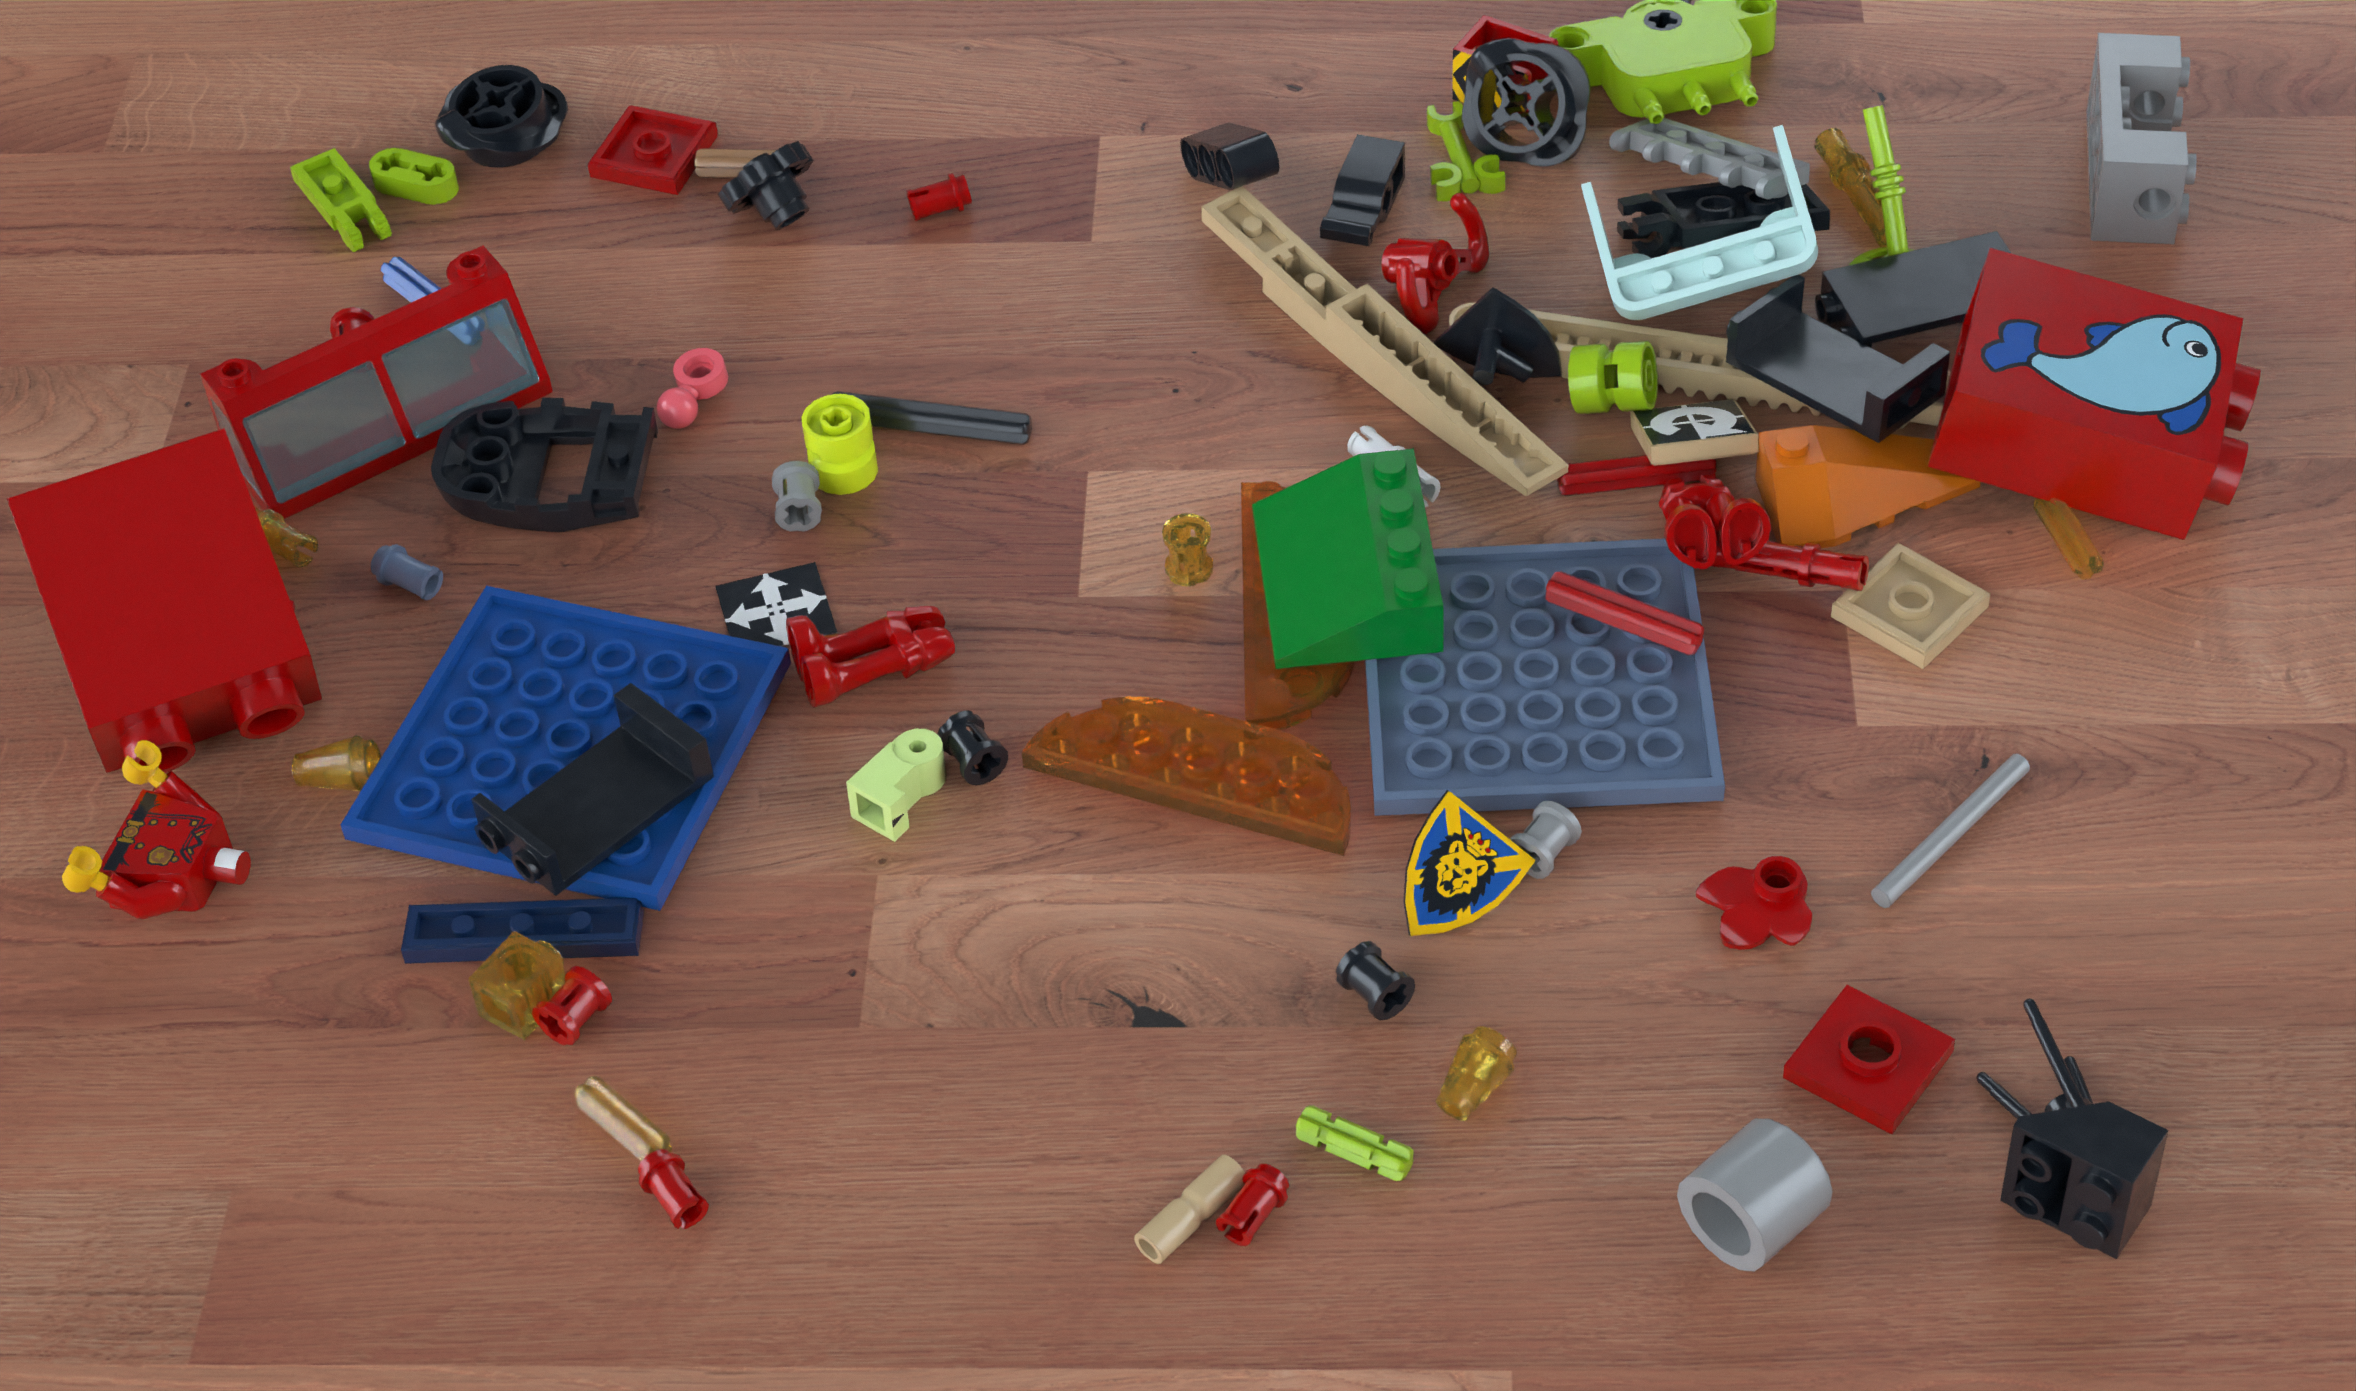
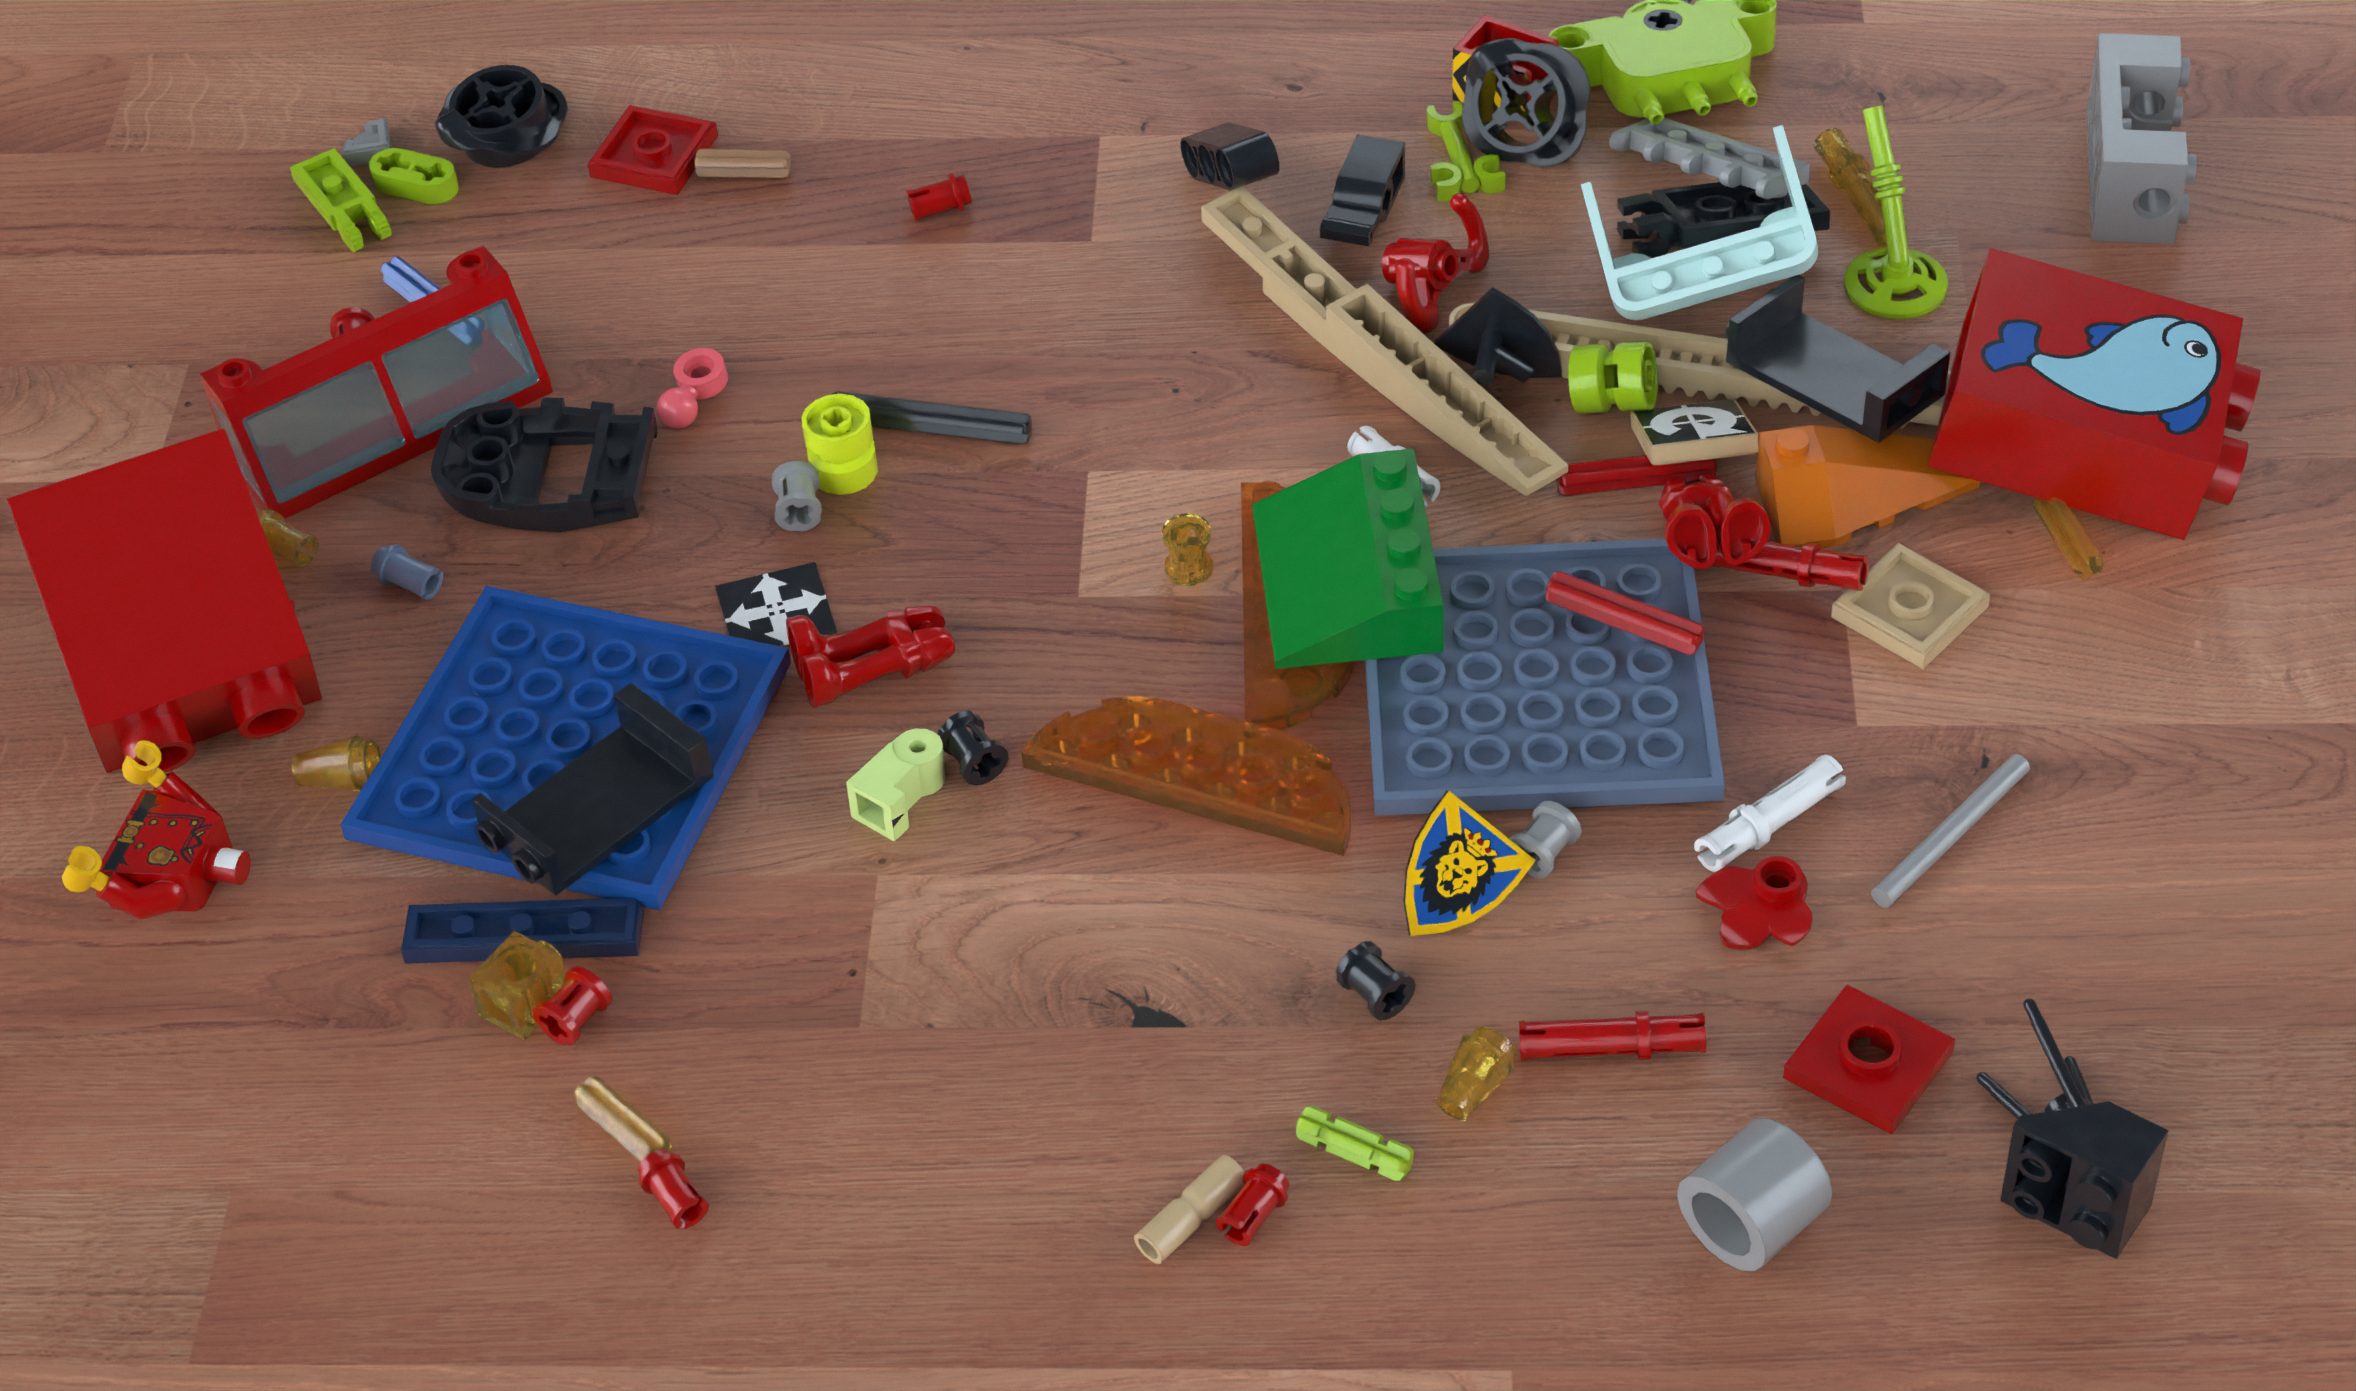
black plant [718,141,814,230] -> none
black panel [1815,231,2012,348] -> none
none -> light grey tile [342,118,392,167]
none -> red pin [1519,1010,1707,1061]
none -> white pin [1694,755,1846,872]

